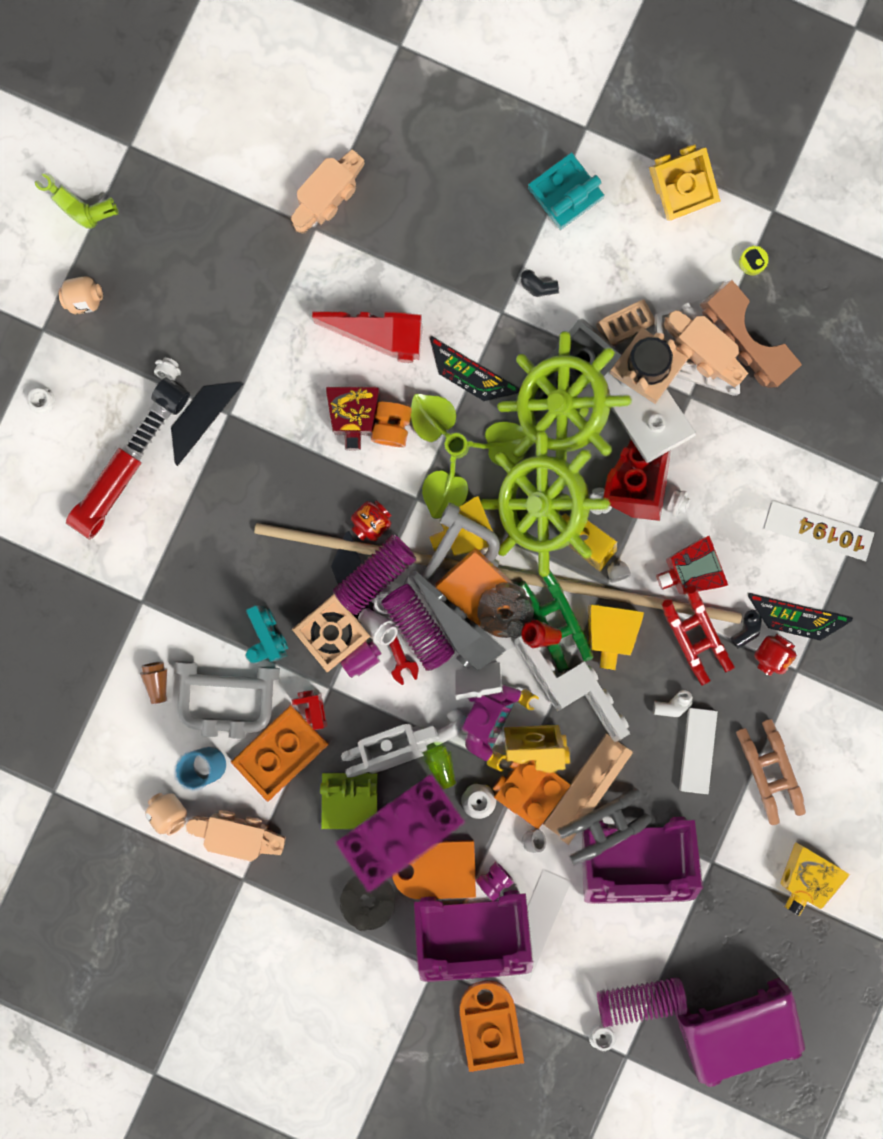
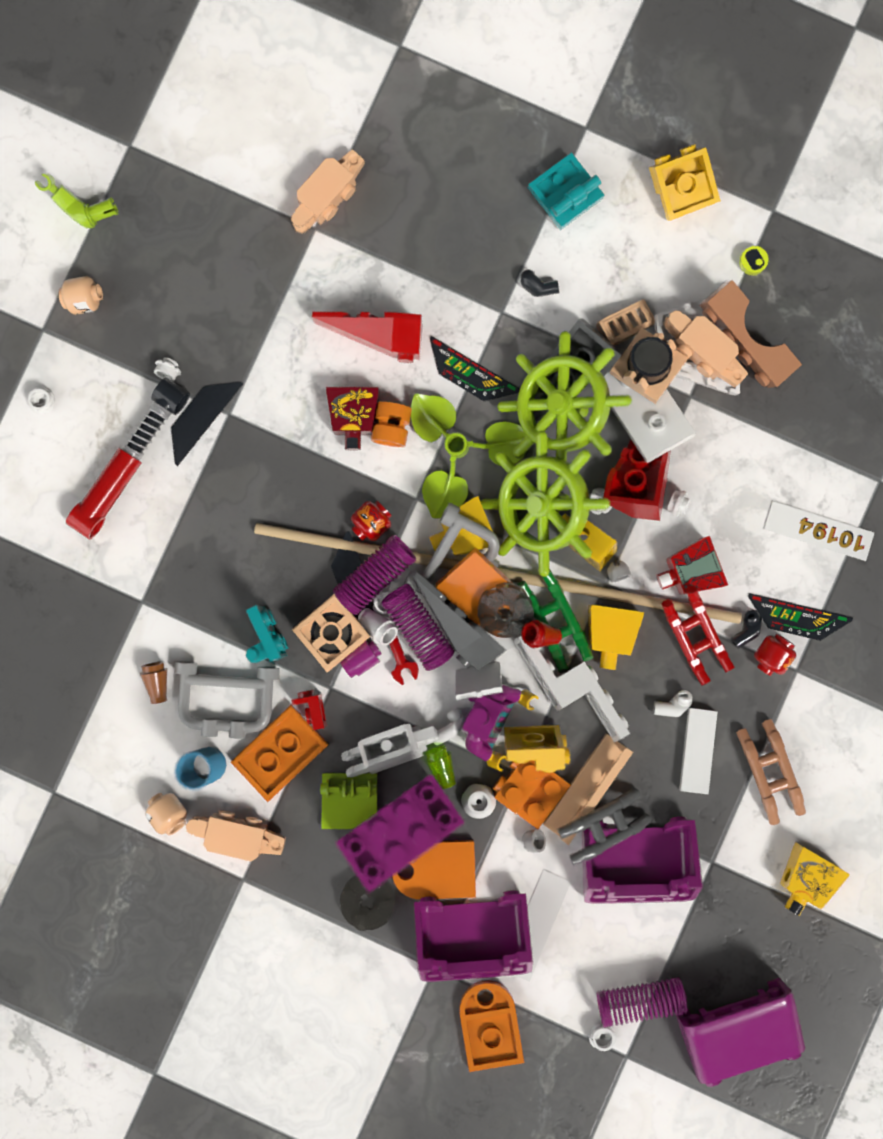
magenta wheel [475,861,514,901] -> none

